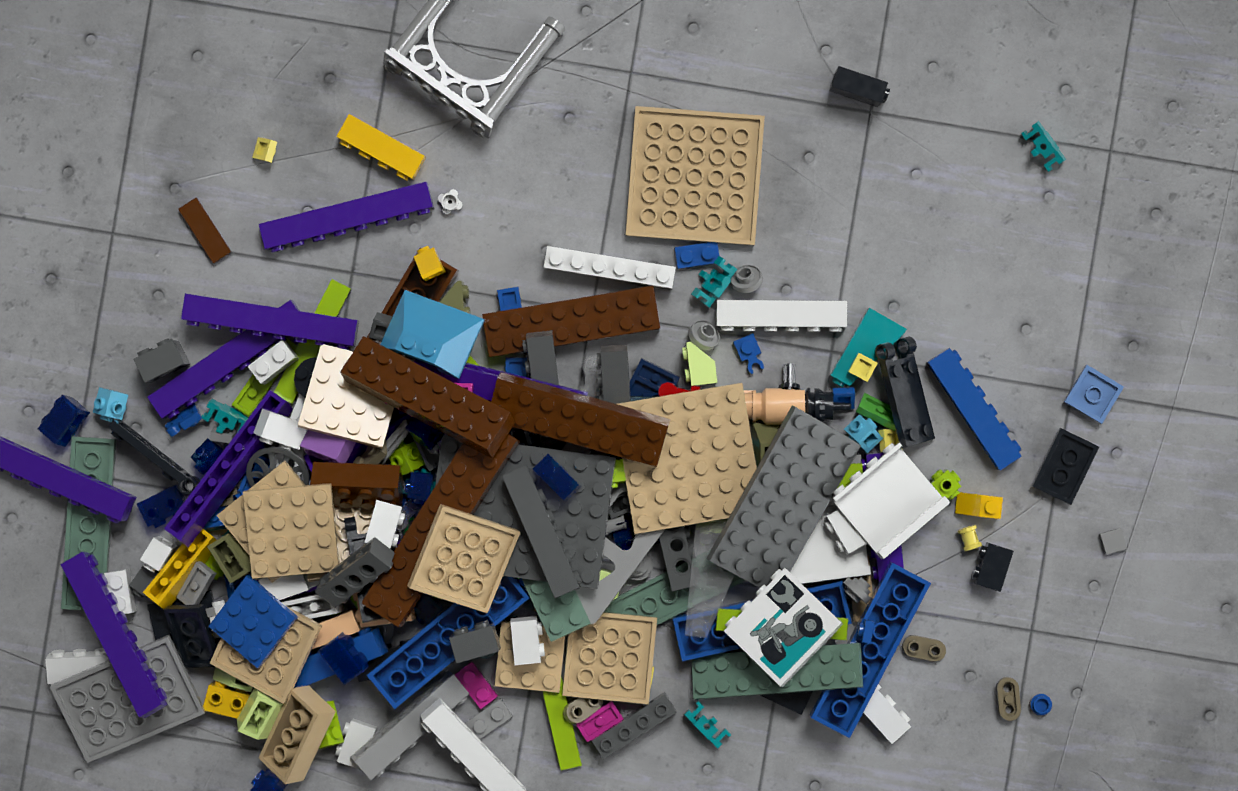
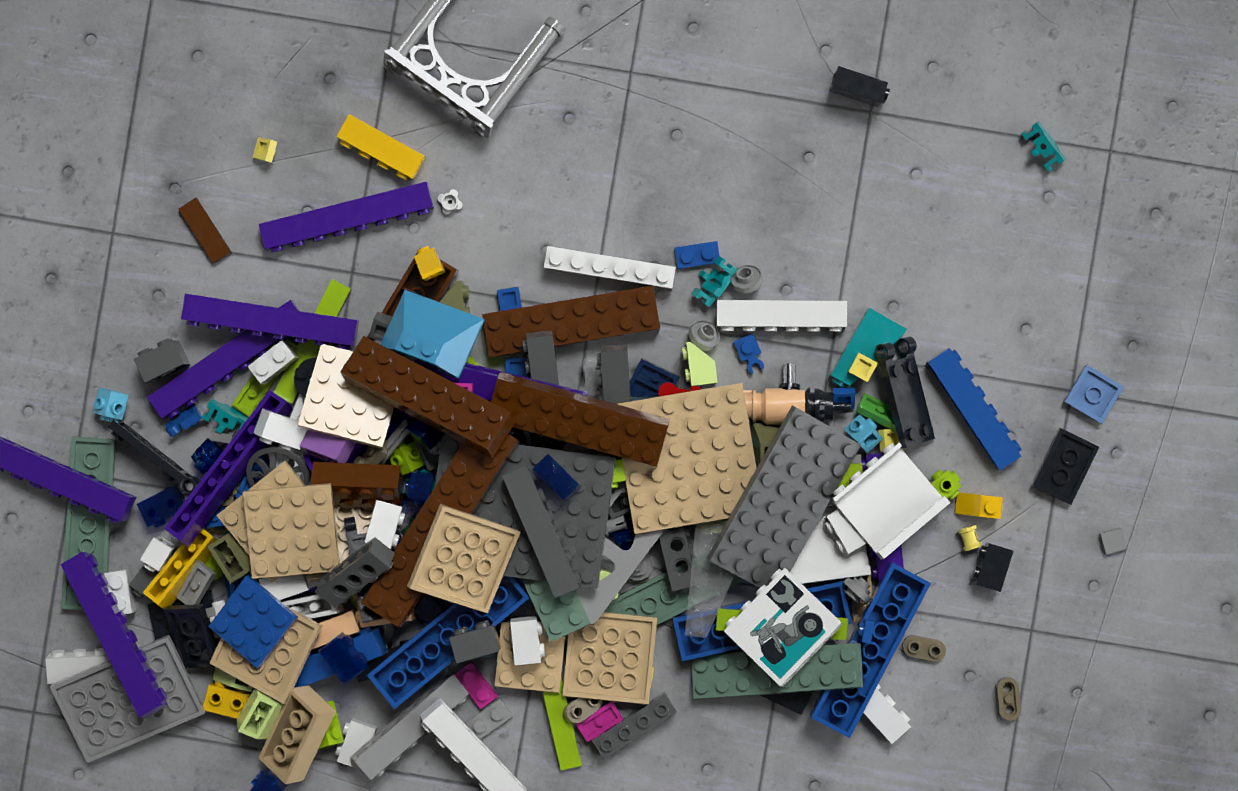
clear blue brick [38,394,90,447] -> none
tan plate [626,106,765,246] -> none
teal piece [684,700,731,749] -> none
blue plate [1030,694,1052,715] -> none

